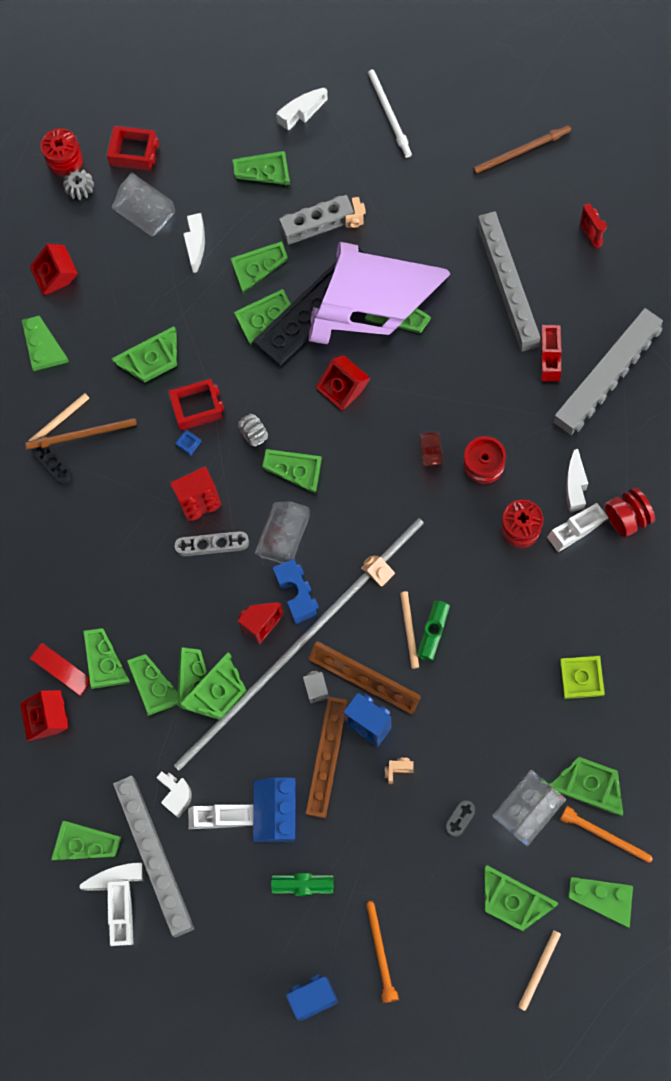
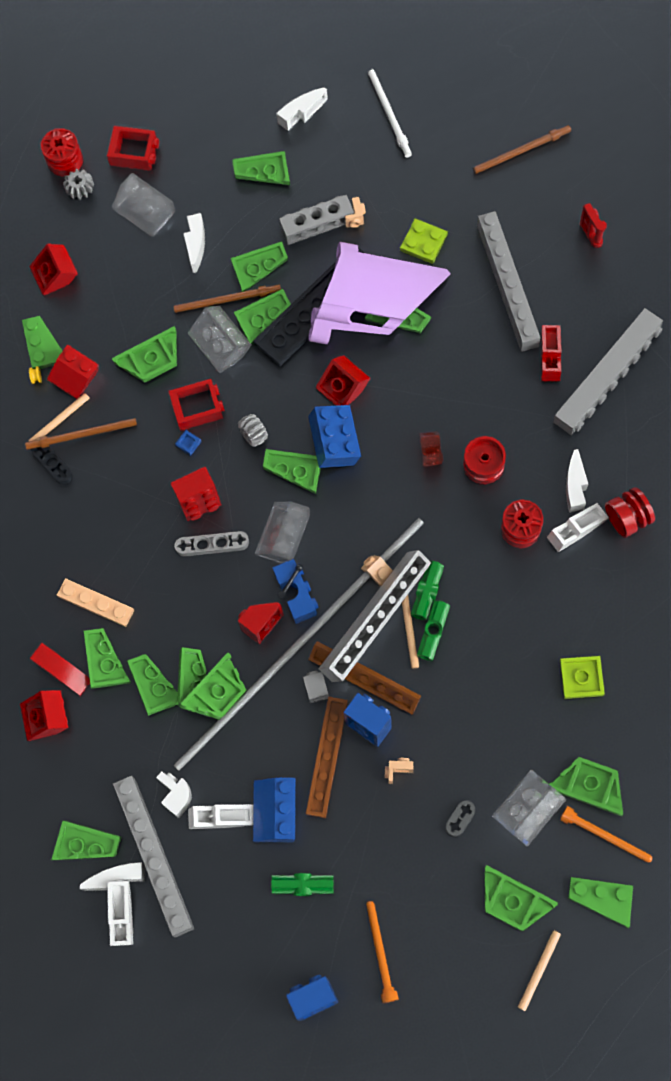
none -> yellow bush [29,366,42,384]
none -> red slope [47,344,99,399]
none -> light nougat plate [57,578,134,627]
none -> dark orange bar [174,284,281,313]
none -> clear slope [188,306,251,373]
none -> black hinge [278,564,303,599]
none -> blue brick [308,405,361,468]
none -> light grey brick [319,550,431,682]
none -> lime plate [400,218,448,264]
none -> green piece [411,561,444,621]

